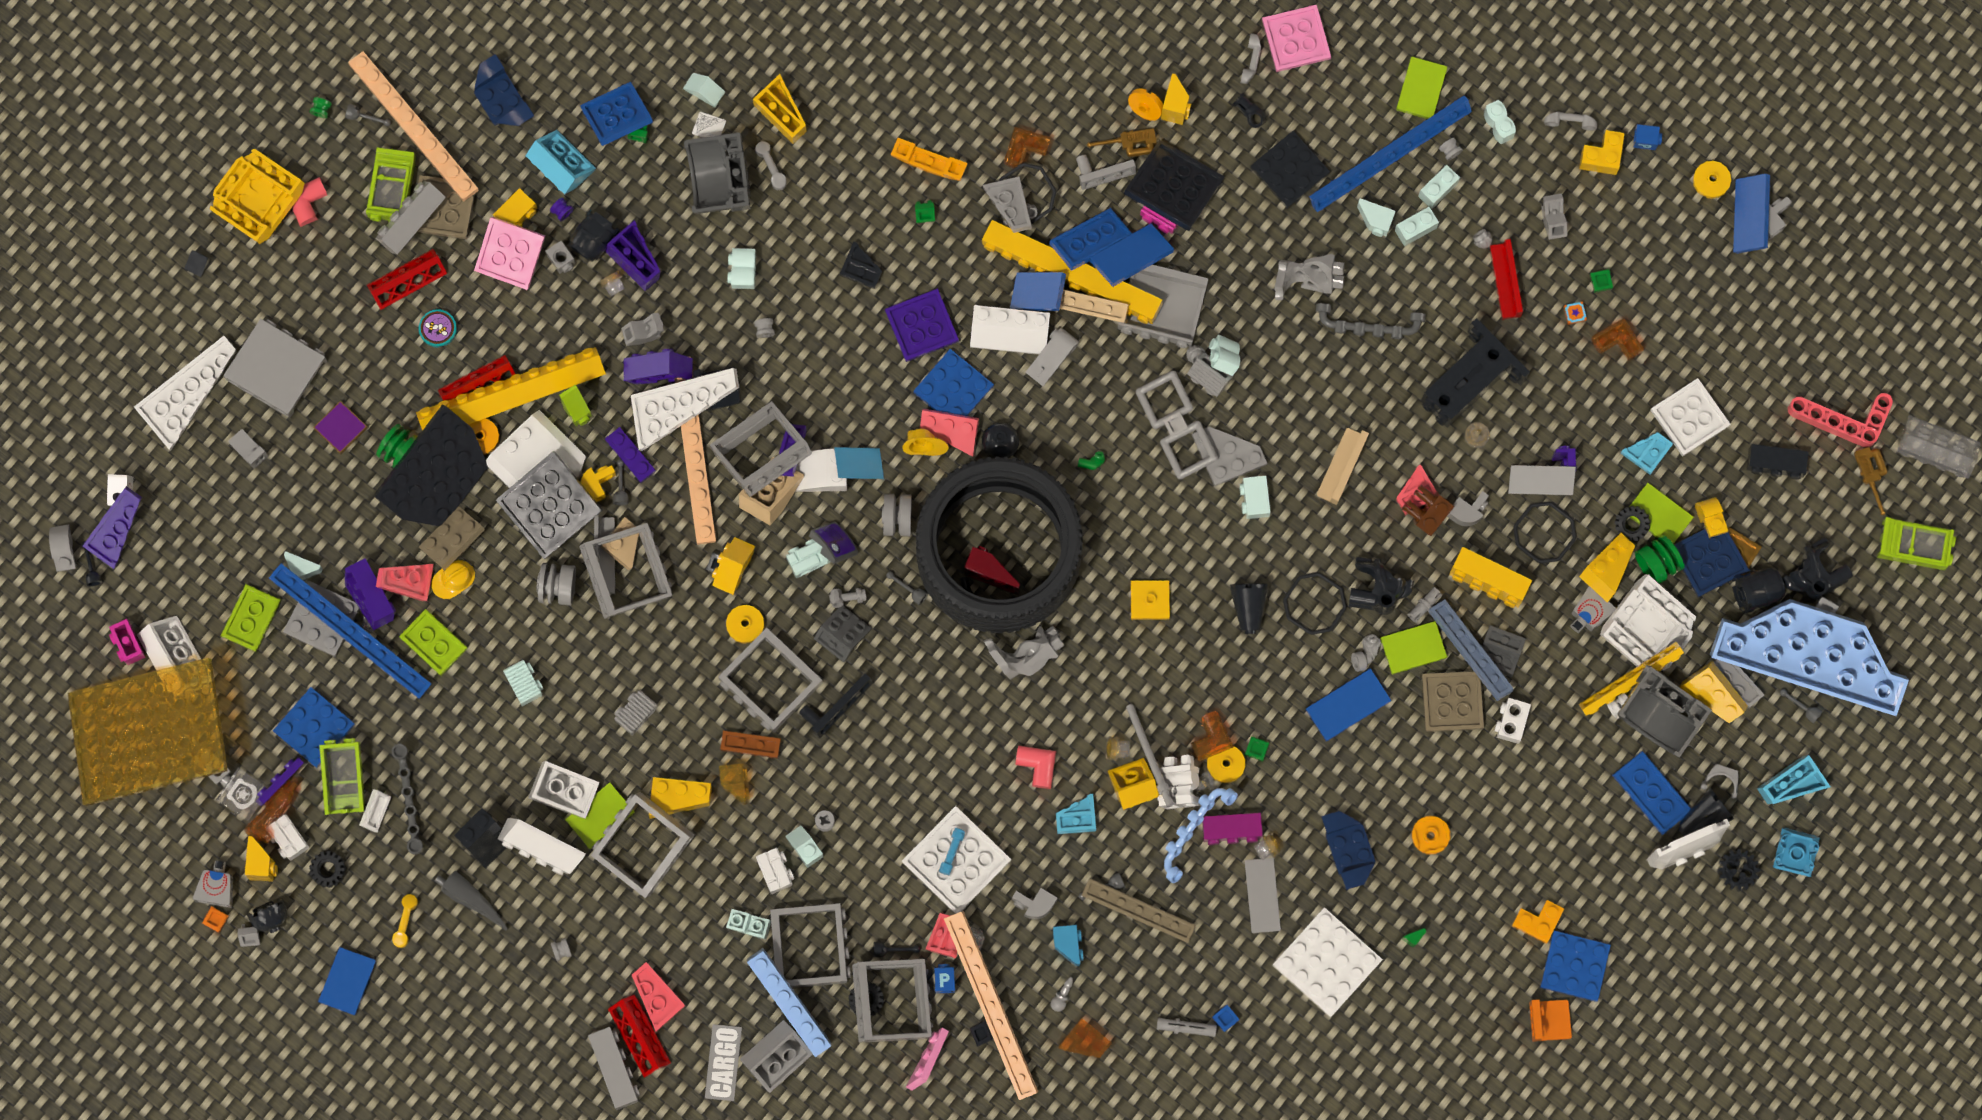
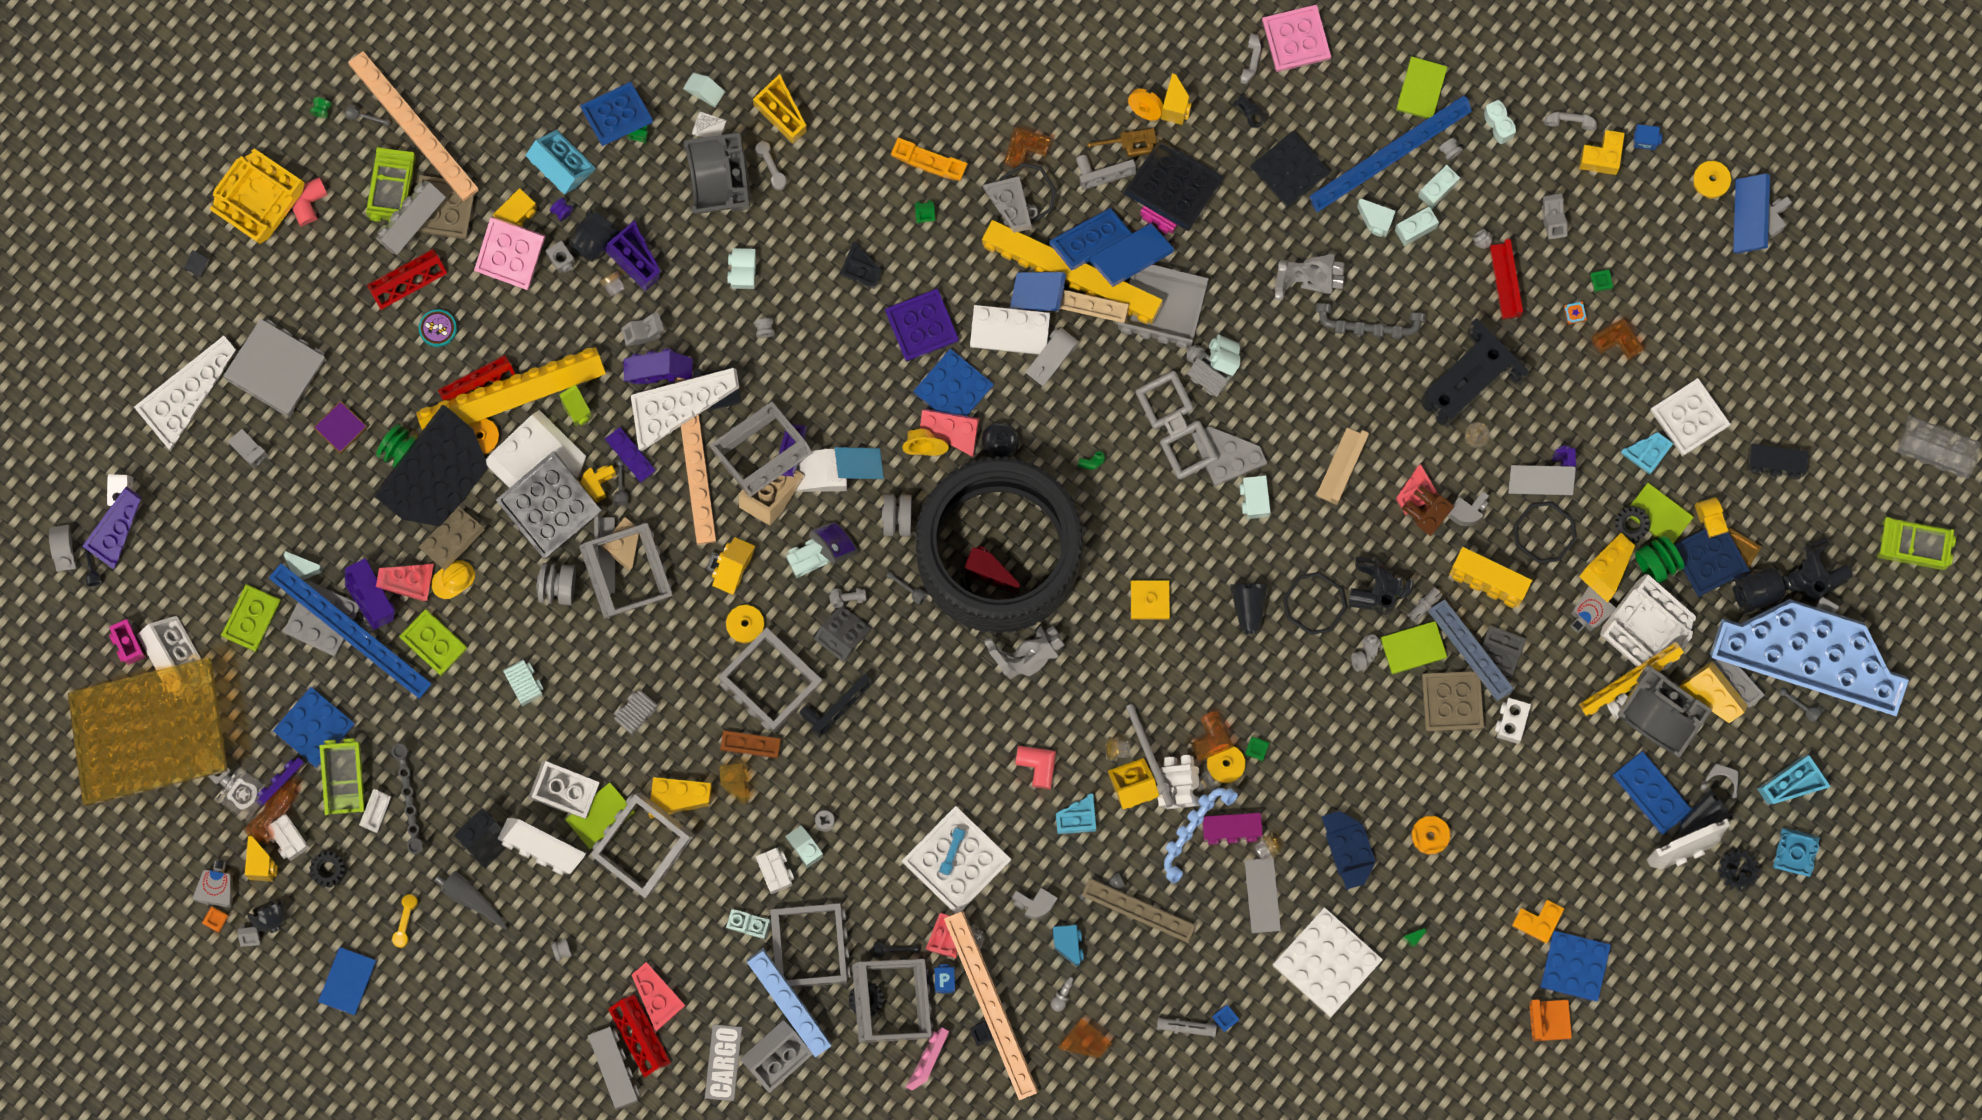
dark blue piece [474,54,534,126] -> none
blue tile [1305,669,1391,742] -> none
coral beam [1788,393,1893,448] -> none
pearl gold piece [1854,447,1887,515] -> none

